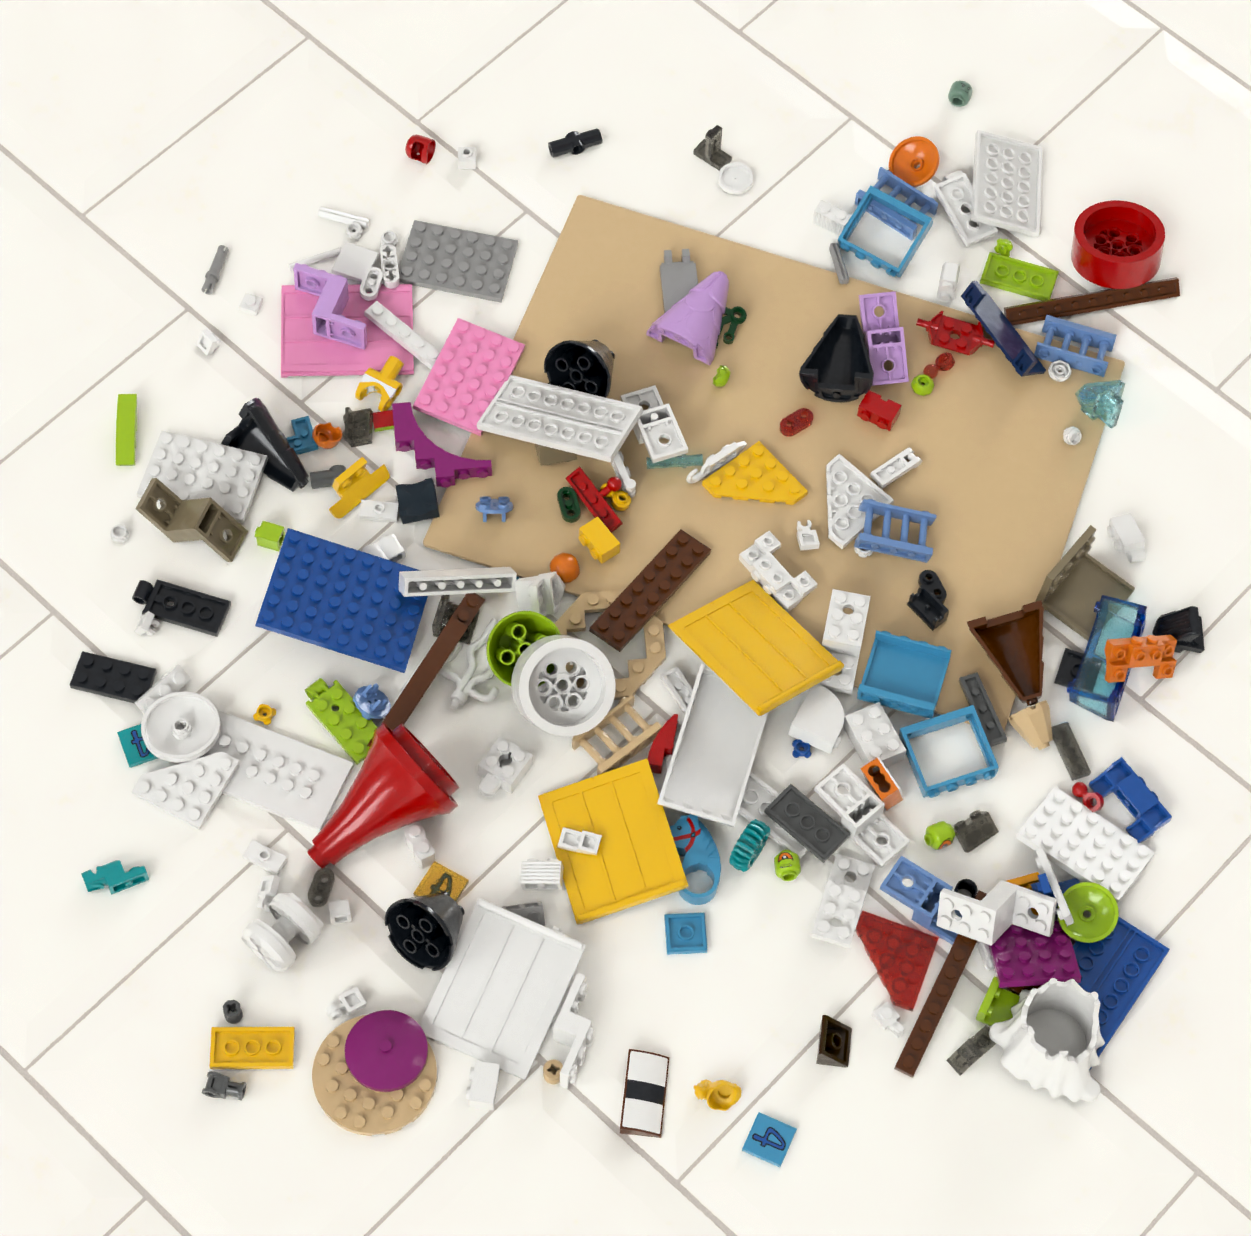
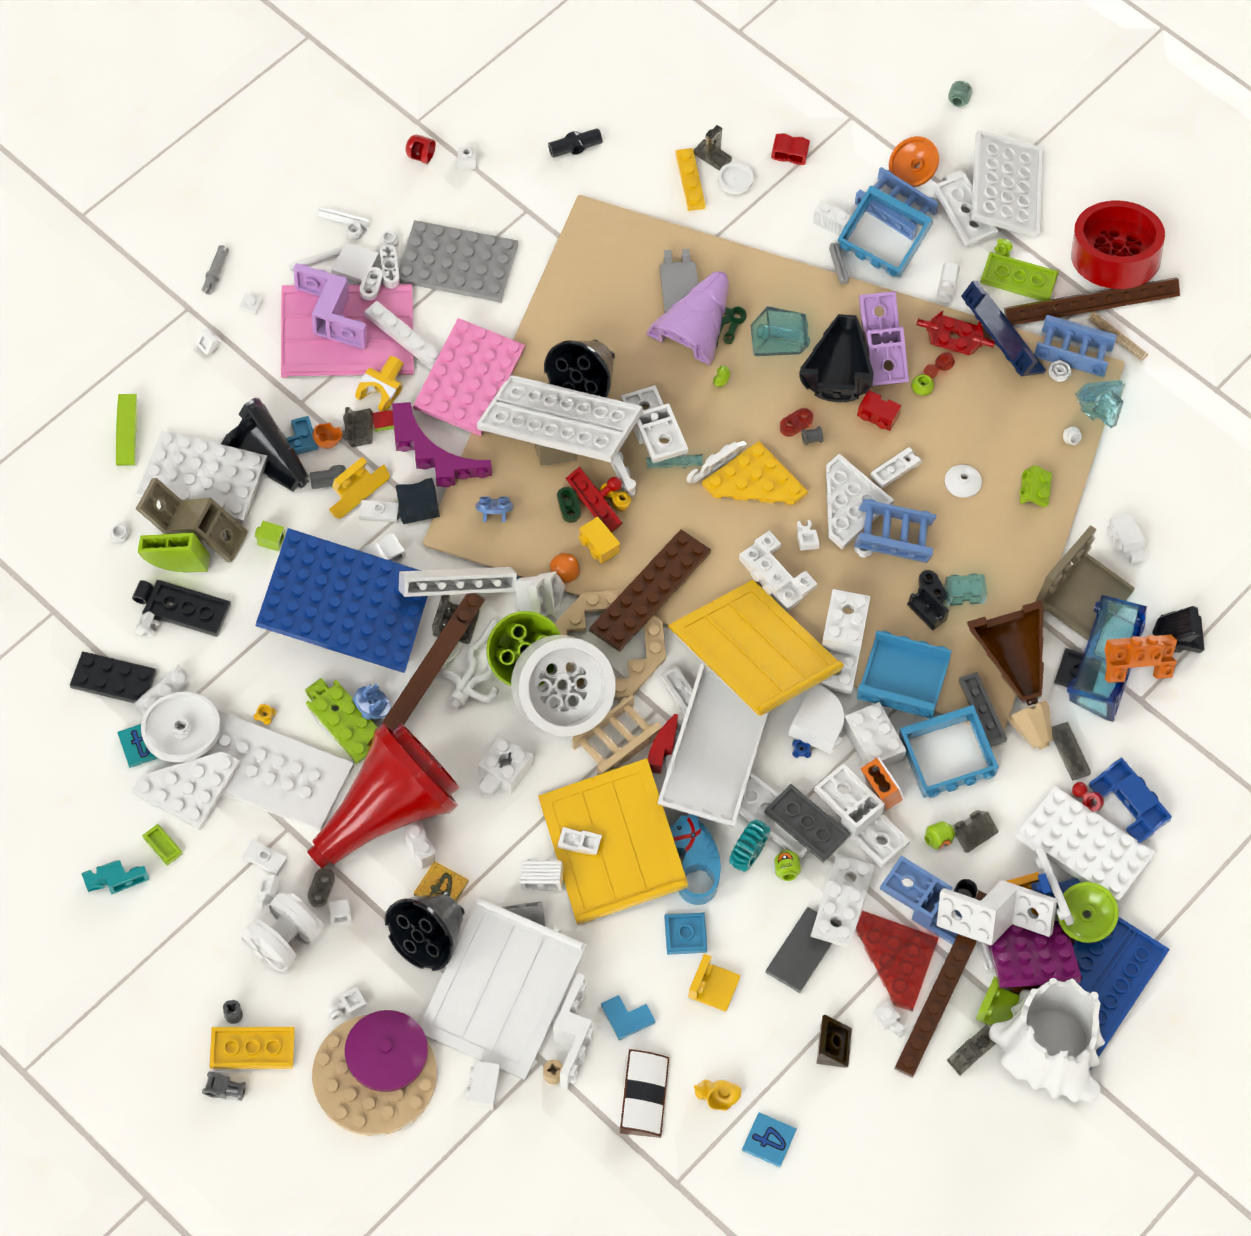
none -> lime brick [137,533,210,573]
none -> lime tile [142,824,183,866]
none -> dark azure tile [601,995,656,1041]
none -> yellow plate [675,148,706,211]
none -> yellow bracket [688,953,741,1012]
none -> clear light blue slope [750,306,810,356]
none -> dark grey tile [765,907,840,993]
none -> red brick [771,133,810,165]
none -> dark grey bush [801,426,823,446]
none -> white dish [944,465,982,498]
none -> clear light blue brick [944,573,987,606]
none -> lime bracket [1019,465,1052,508]
none -> tan piece [1087,312,1148,361]

